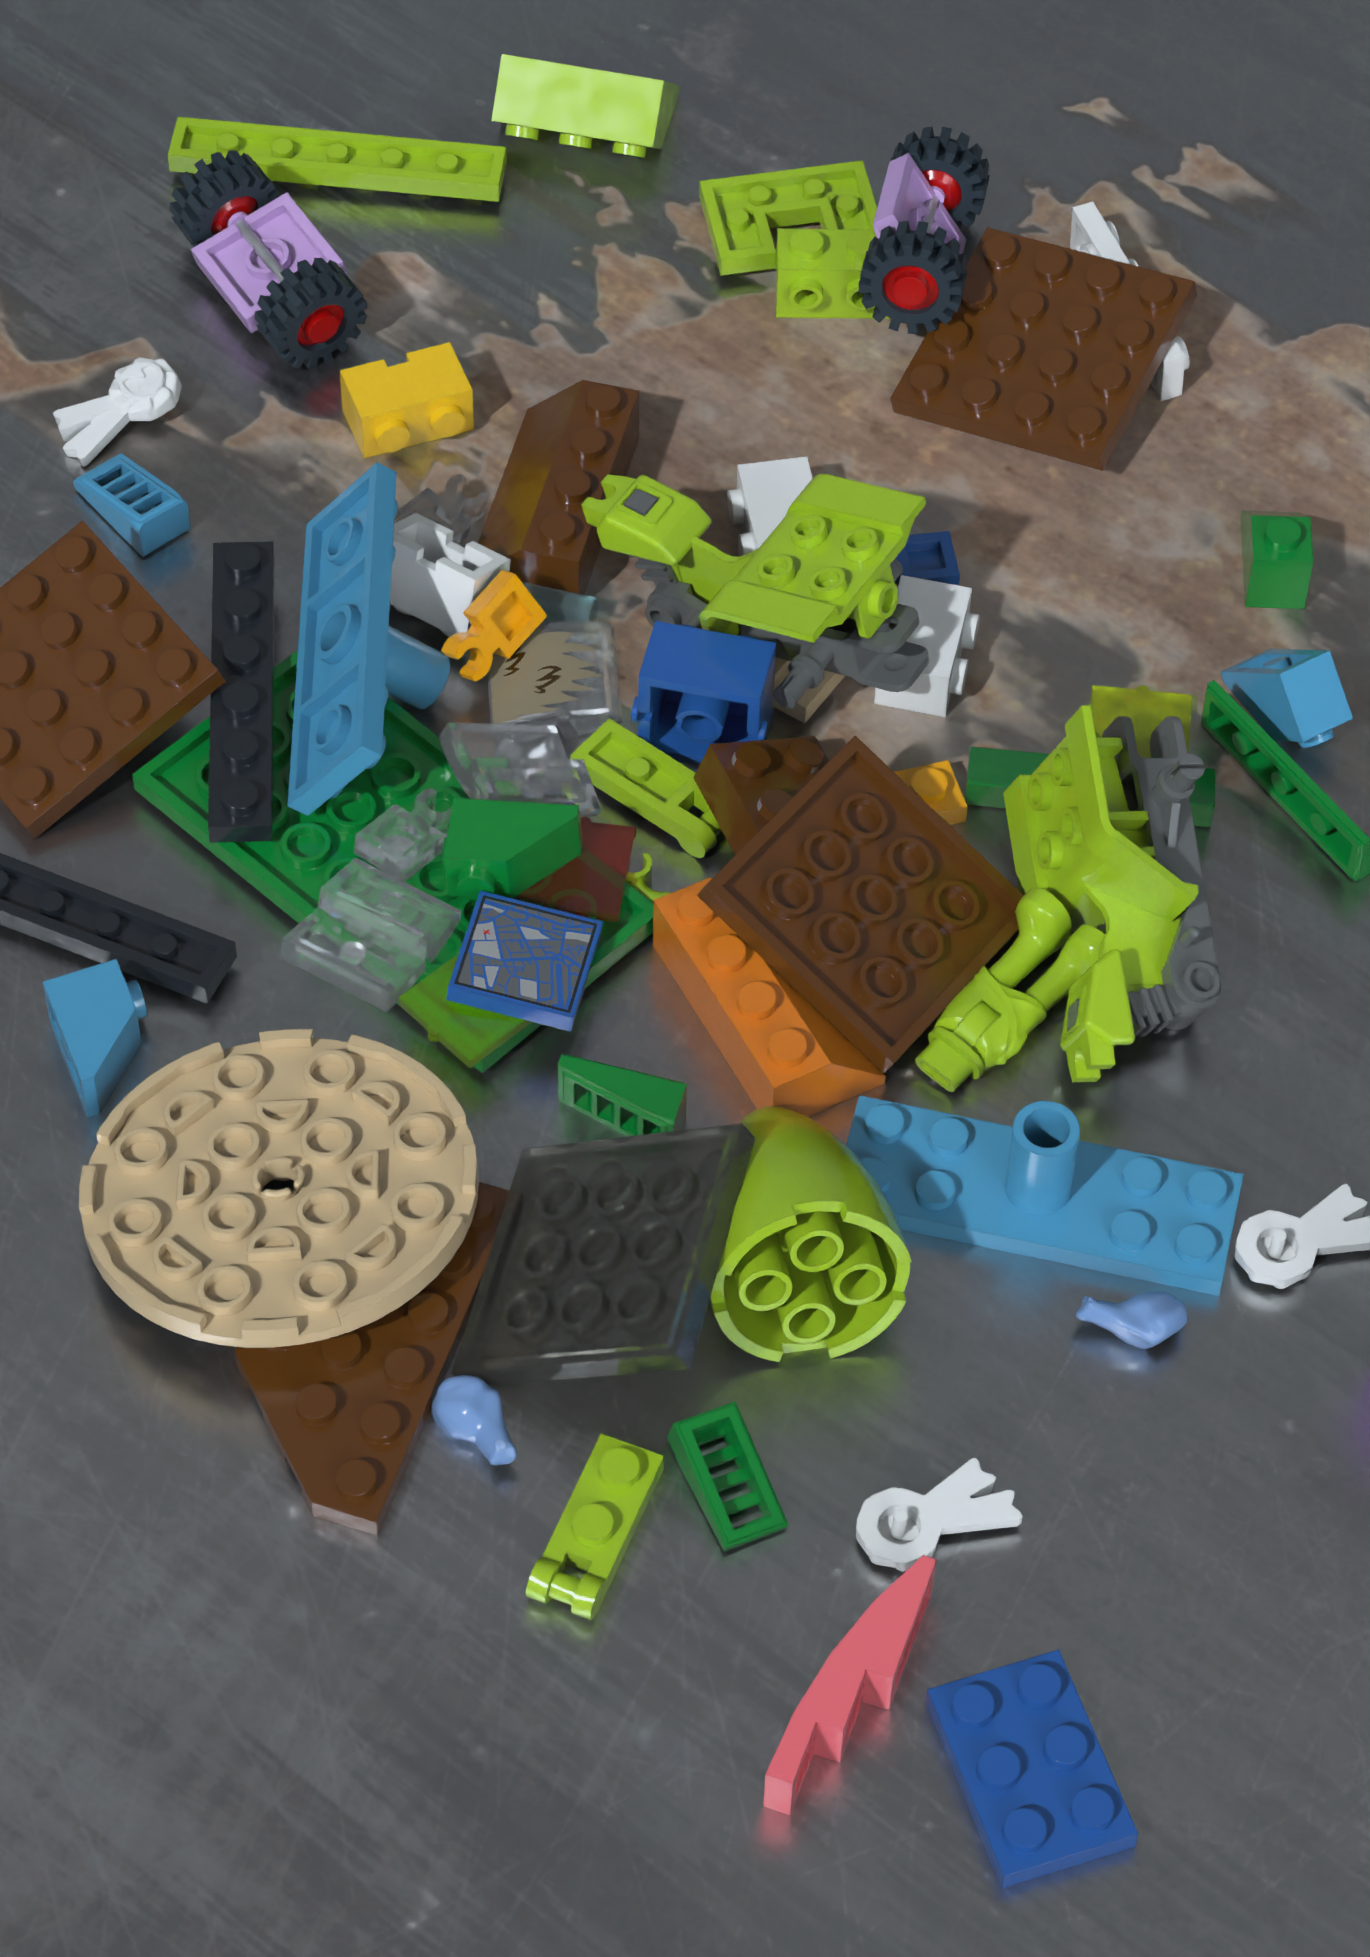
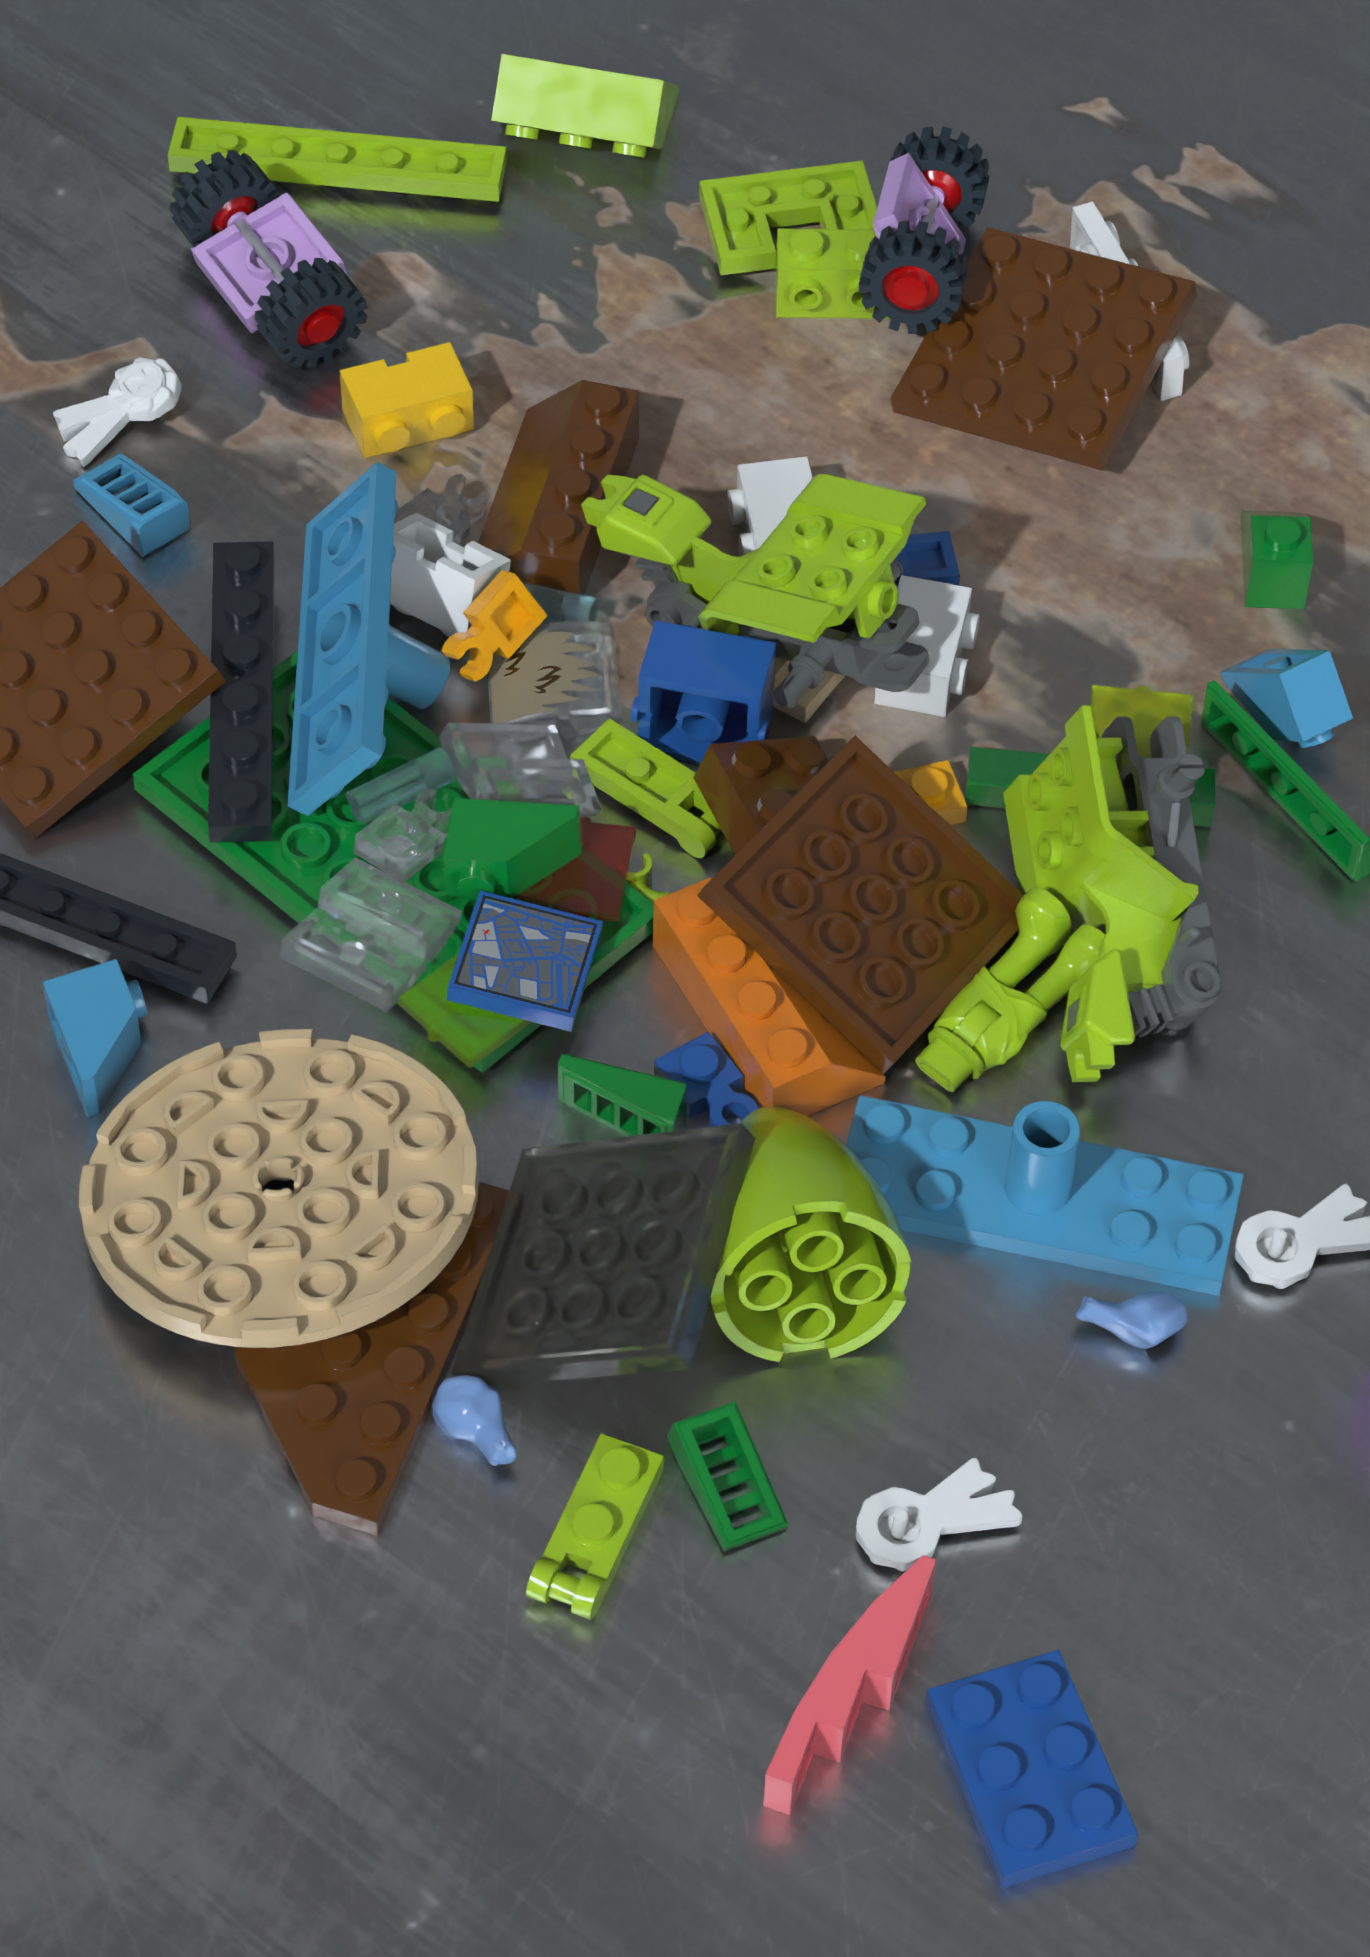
none -> clear light blue piece [346,747,456,825]
none -> blue plate [654,1032,759,1146]

